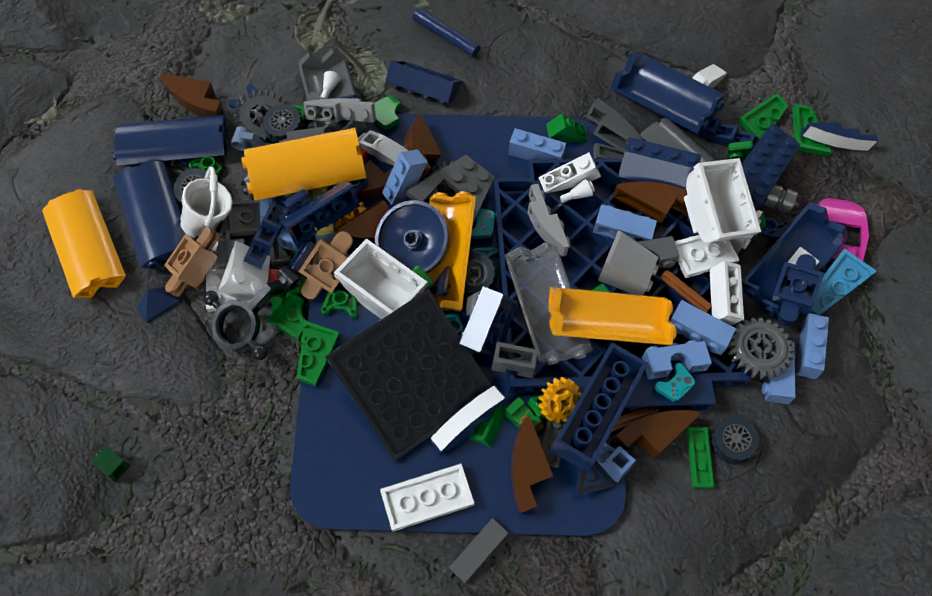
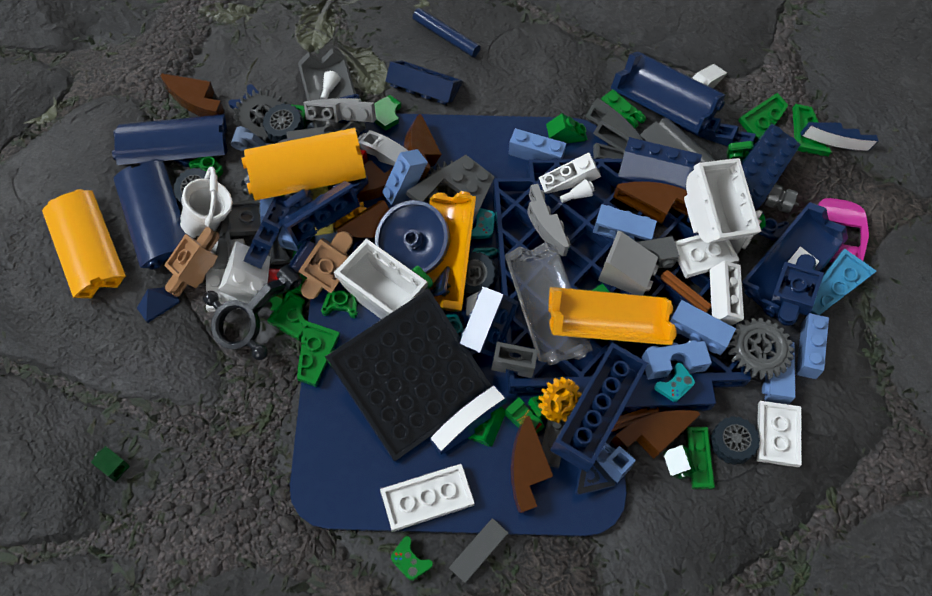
none -> green piece [391,536,433,581]
none -> green hinge [601,90,646,129]
none -> brick [663,445,696,480]
none -> white plate [757,401,801,468]

